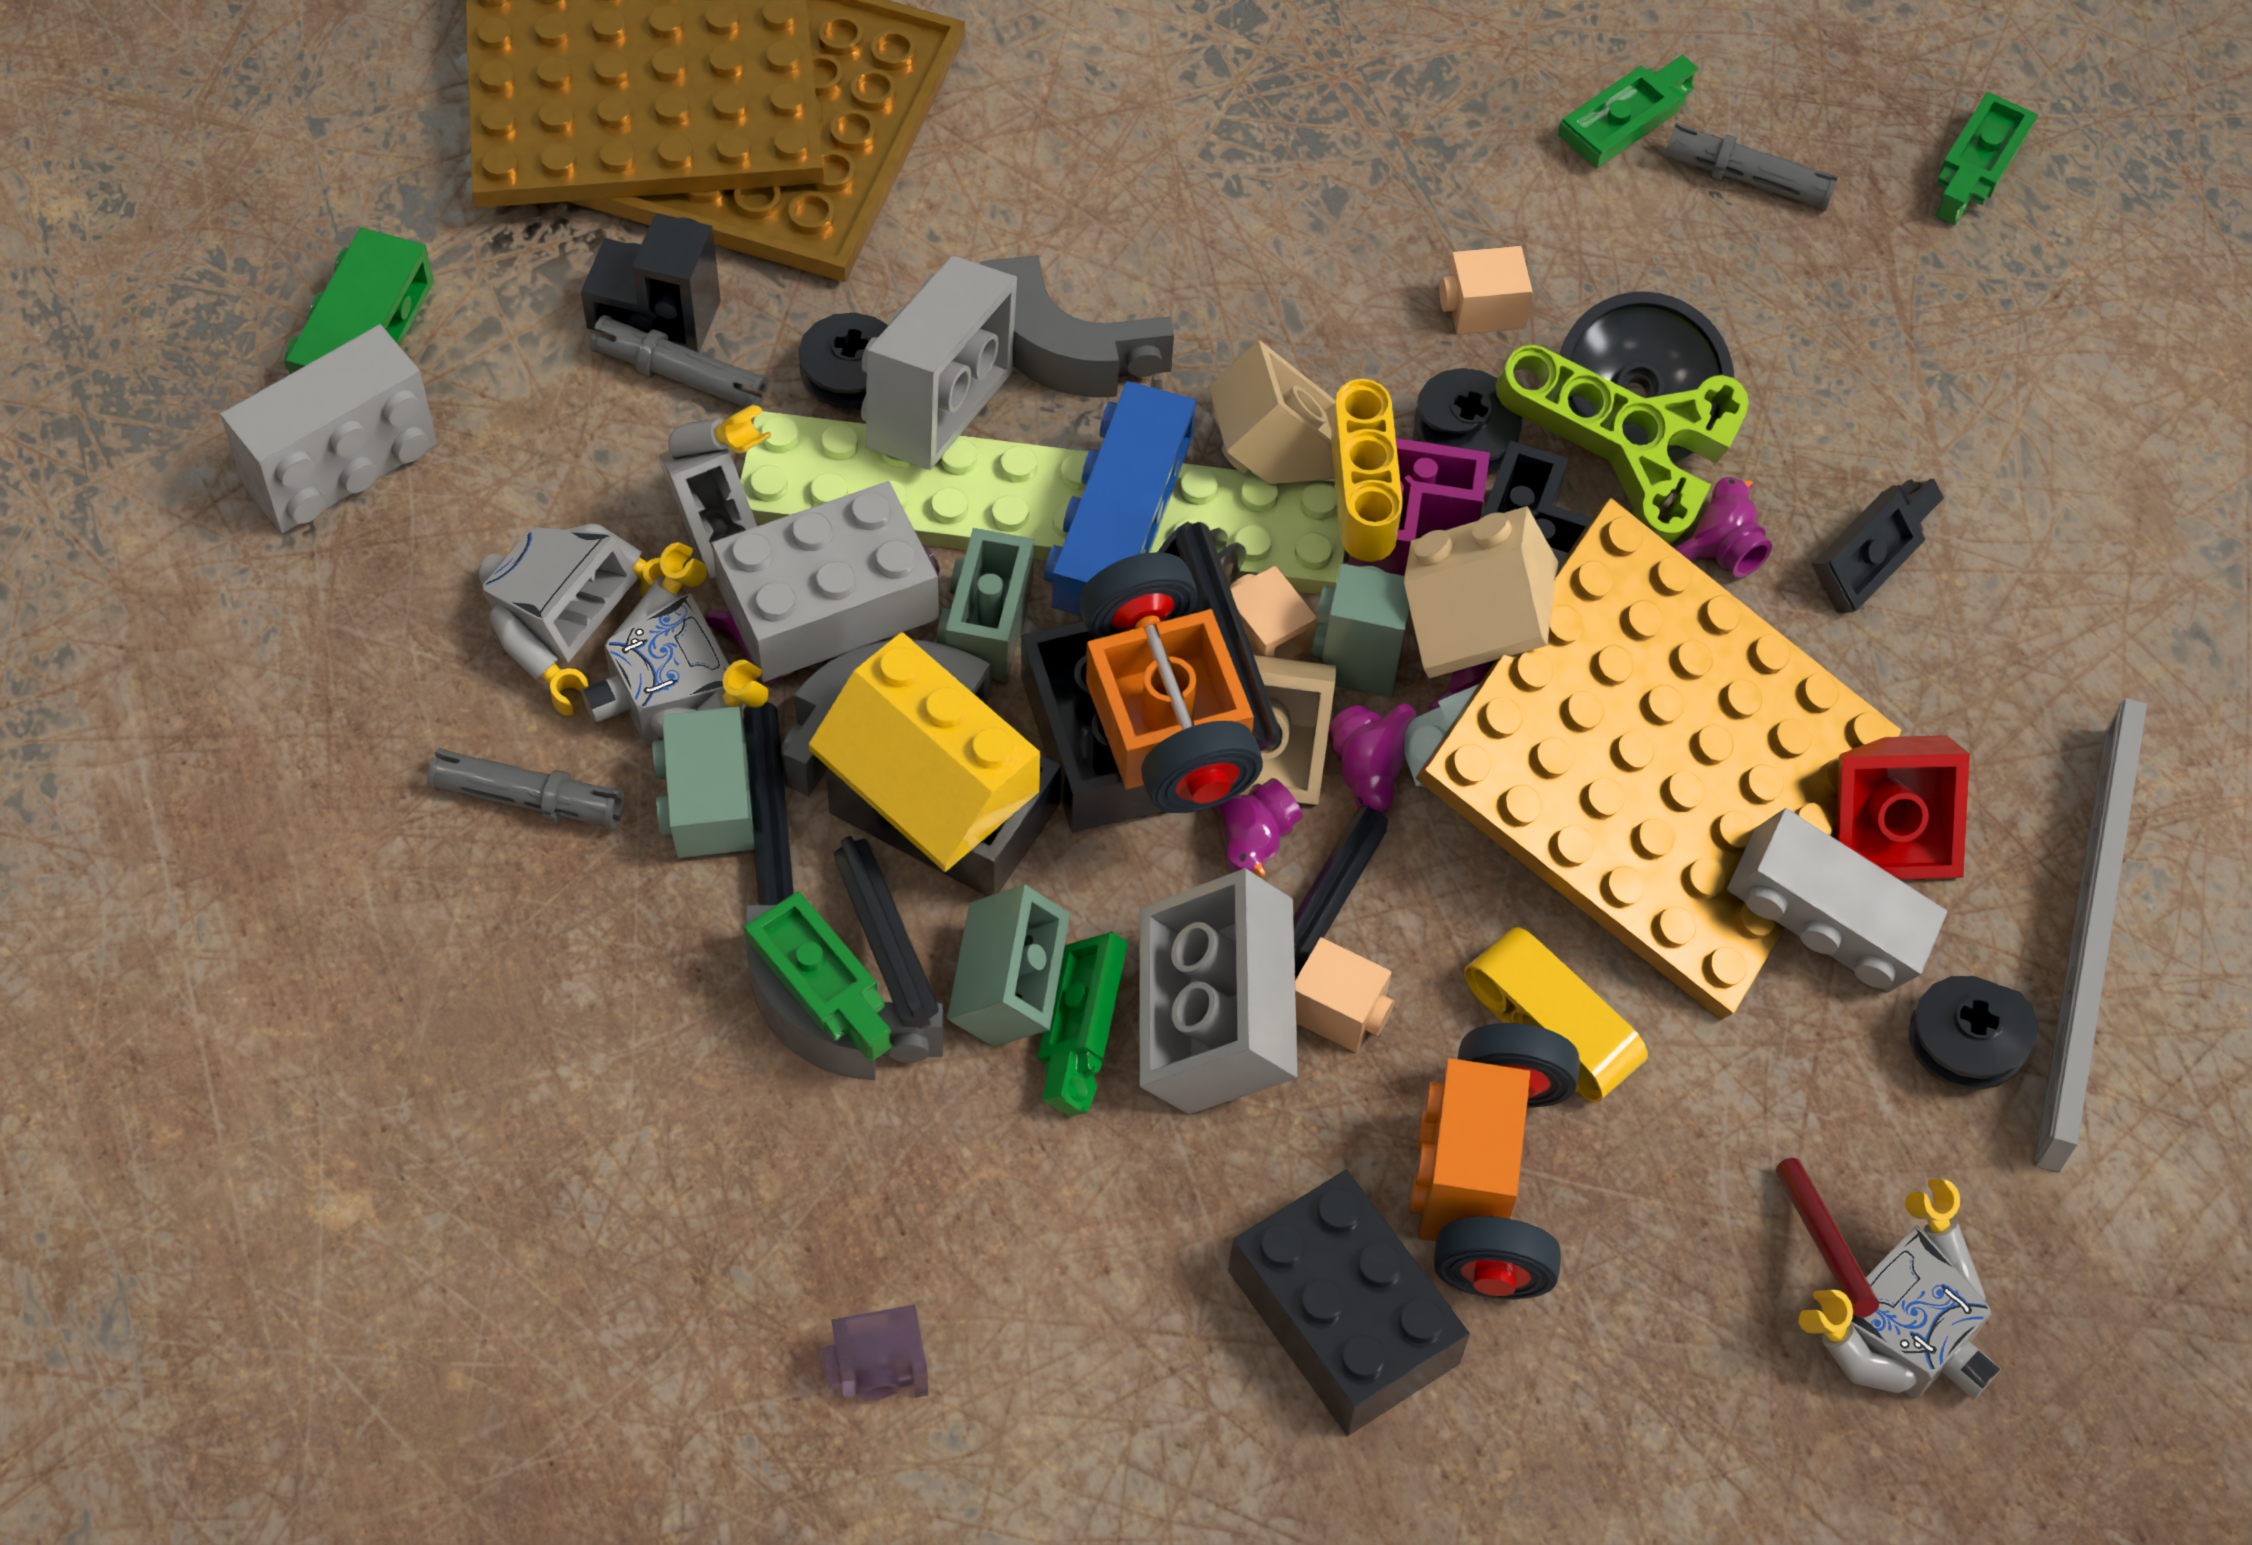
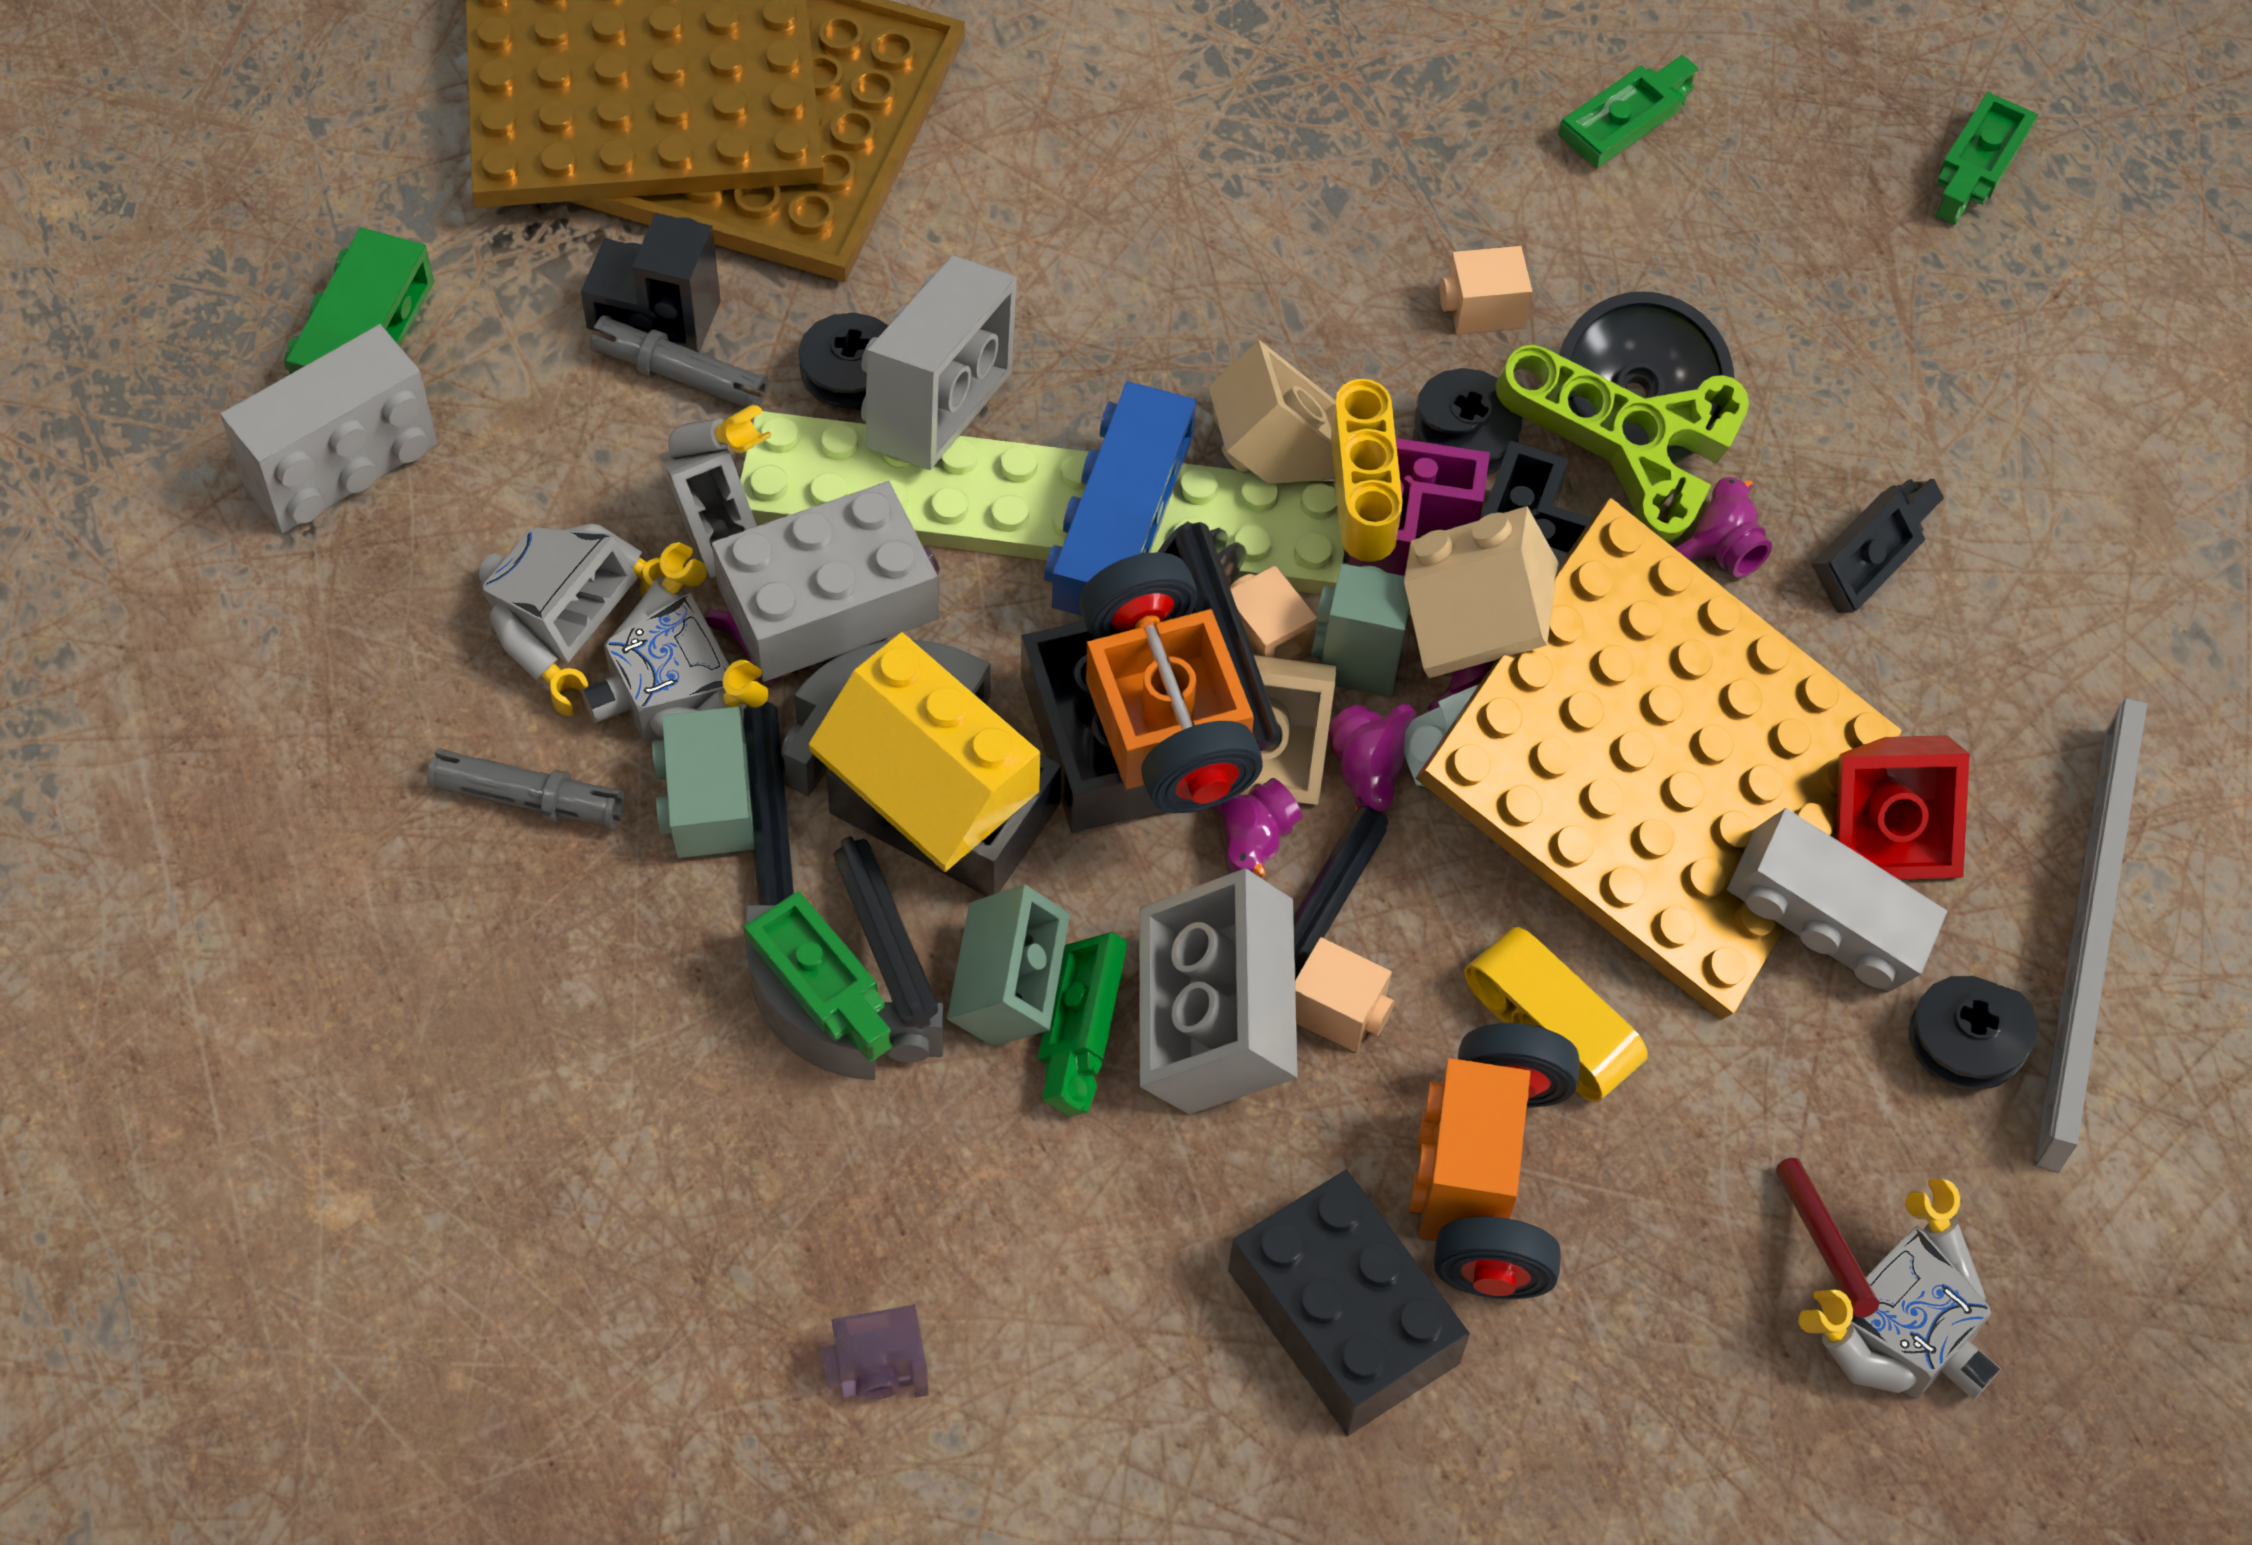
sand green brick [936,528,1034,682] -> none
dark grey arch [980,255,1174,397] -> none
dark grey pin [1664,122,1838,211] -> none

